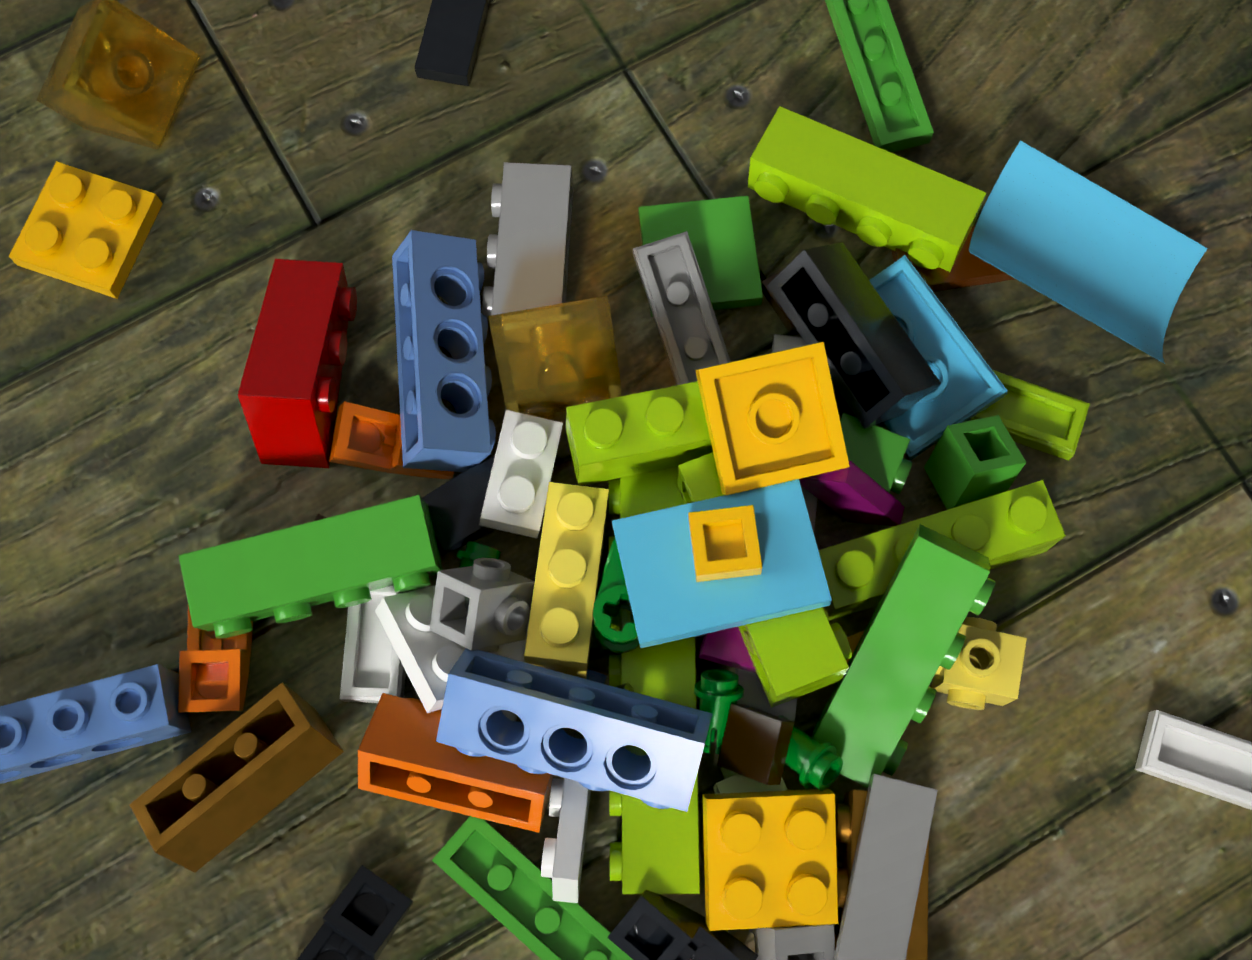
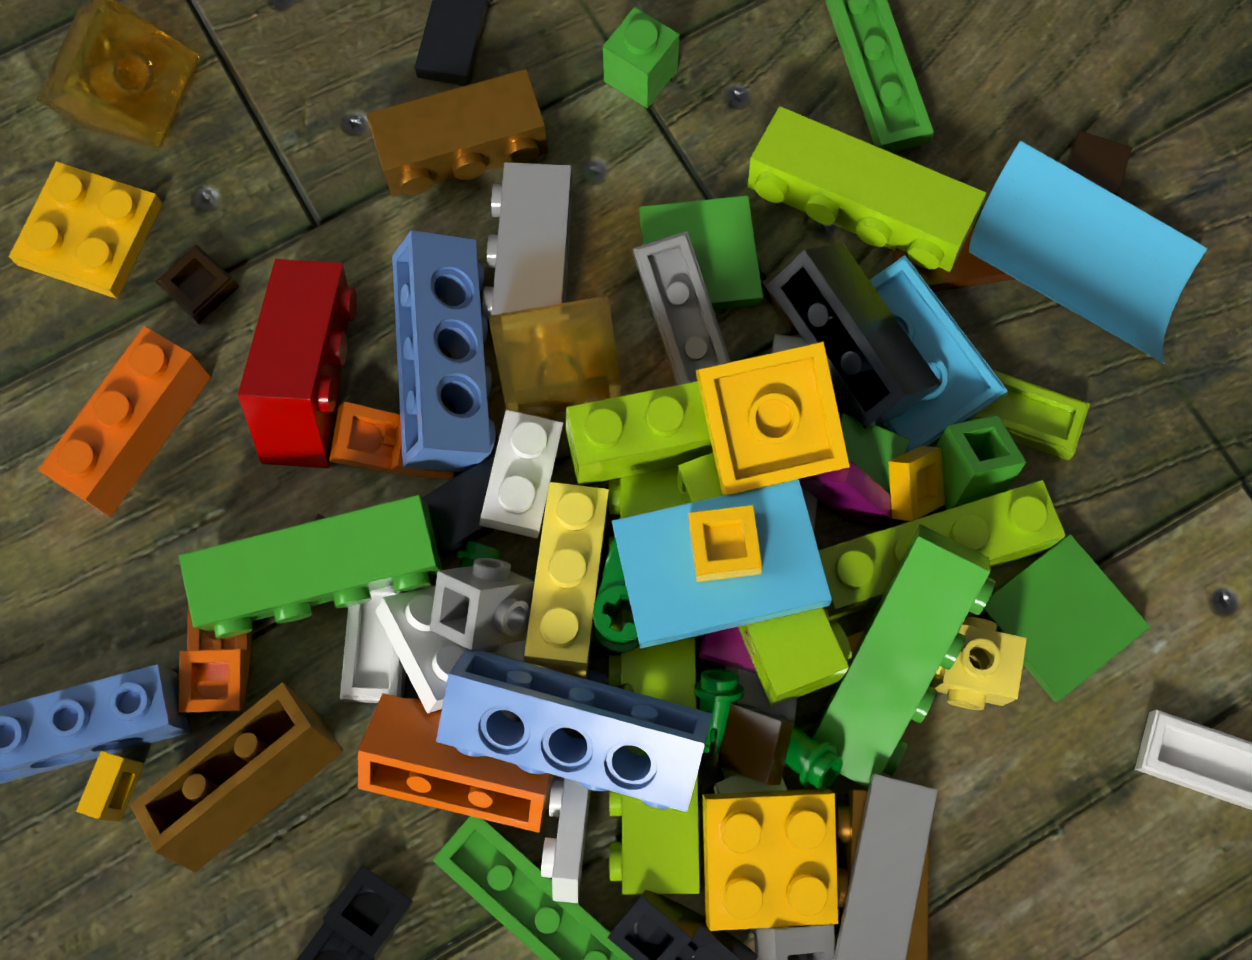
none -> orange brick [38,326,211,517]
none -> yellow tile [76,751,144,822]
none -> dark brown tile [155,244,239,324]
none -> pearl gold brick [366,69,548,197]
none -> bright green brick [603,7,680,109]
none -> yellow tile [888,446,945,521]
none -> bright green tile [980,534,1151,703]
none -> dark brown tile [1066,130,1133,196]

